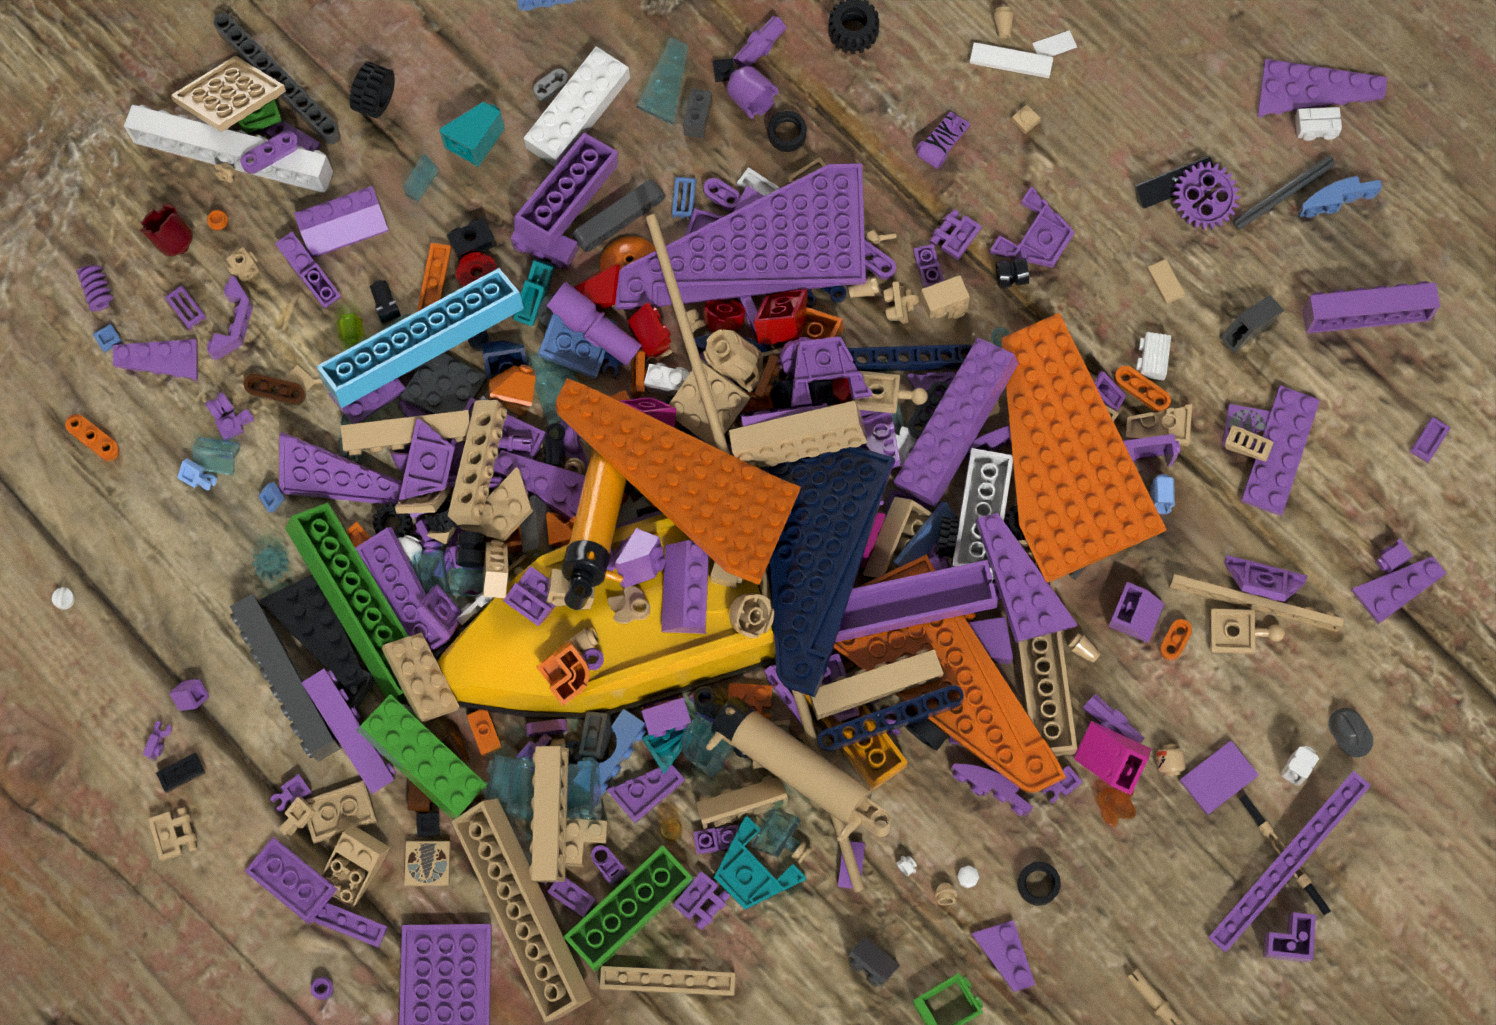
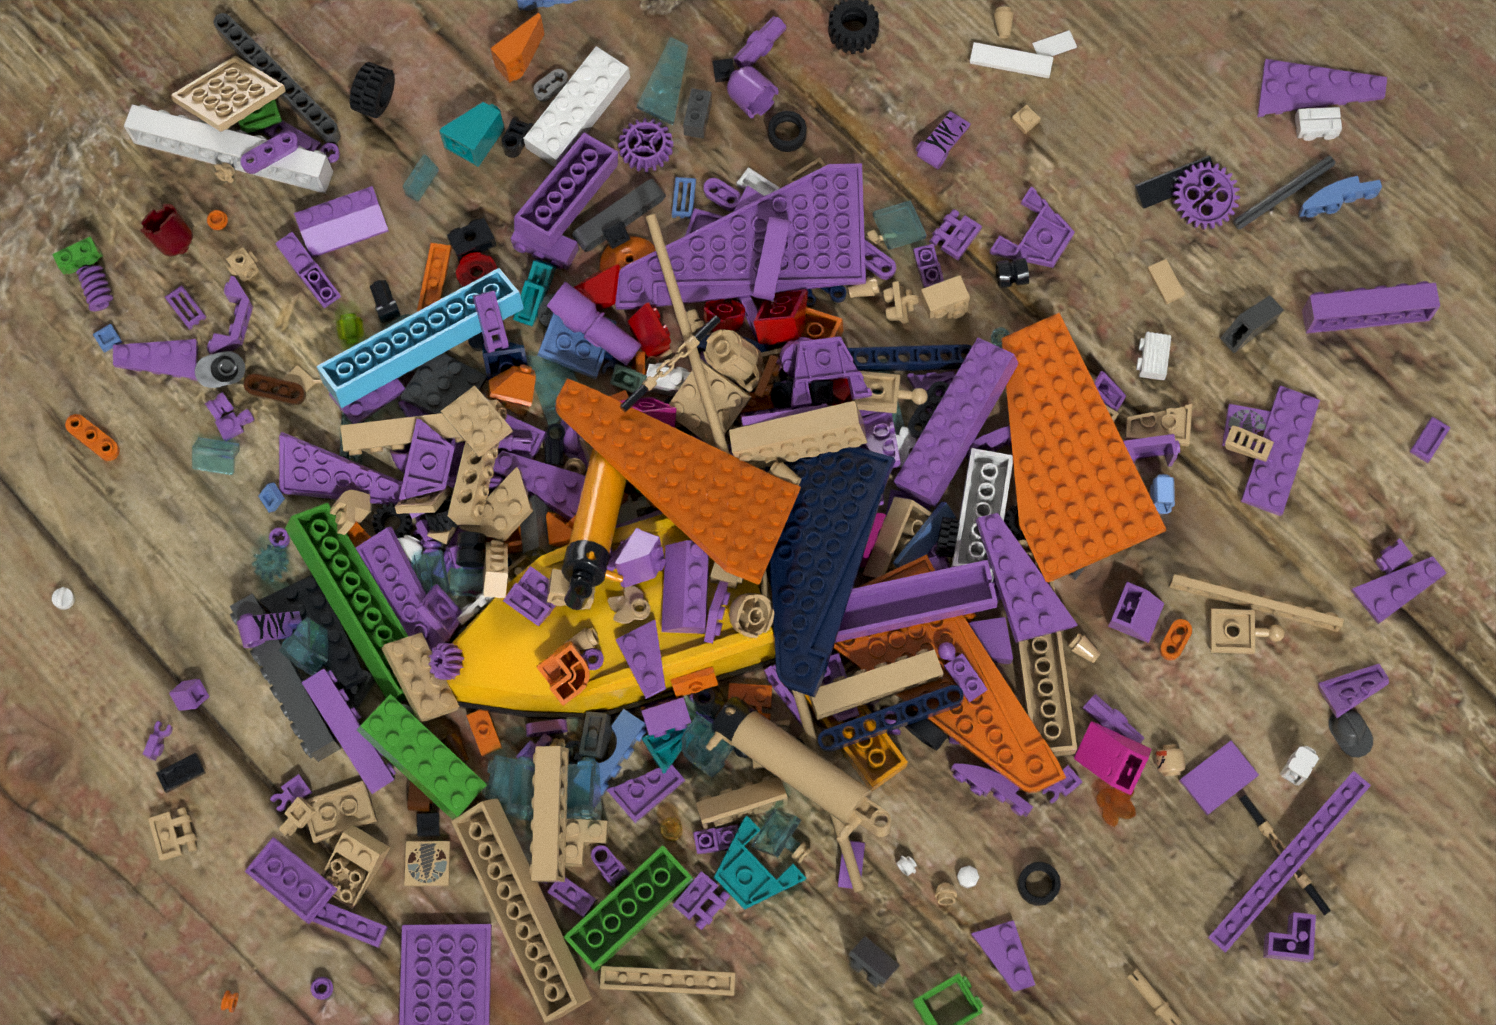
light blue plate [177,458,218,490] -> none
orange plate [1114,366,1171,412] -> none
medium lavender wing [1224,555,1307,602] -> none
none -> bright green plate [52,236,103,274]
none -> dark grey piece [195,351,246,388]
none -> orange bush [221,990,239,1013]
none -> medium lavender door [236,611,306,648]
none -> medium lavender bush [269,528,290,549]
none -> clear light blue slope [279,617,328,676]
none -> medium lavender bush [321,143,340,163]
none -> tan brick [330,490,370,535]
none -> medium lavender gear [428,643,464,680]
none -> tan plate [441,385,513,457]
none -> medium lavender plate [472,291,509,353]
none -> orange slope [490,13,545,83]
none -> black piece [502,116,534,158]
none -> black tile [602,221,630,249]
none -> sand green slope [610,364,647,393]
none -> medium lavender wing [616,620,666,699]
none -> medium lavender gear [618,118,674,172]
none -> piece [620,315,721,412]
none -> orange plate [671,667,718,698]
none -> medium lavender plate [704,581,730,644]
none -> medium lavender beam [753,216,791,301]
none -> tan cone [768,461,801,486]
none -> clear light blue tile [872,200,927,250]
none -> medium lavender plate [938,642,988,703]
none -> medium lavender wing [1318,664,1389,718]

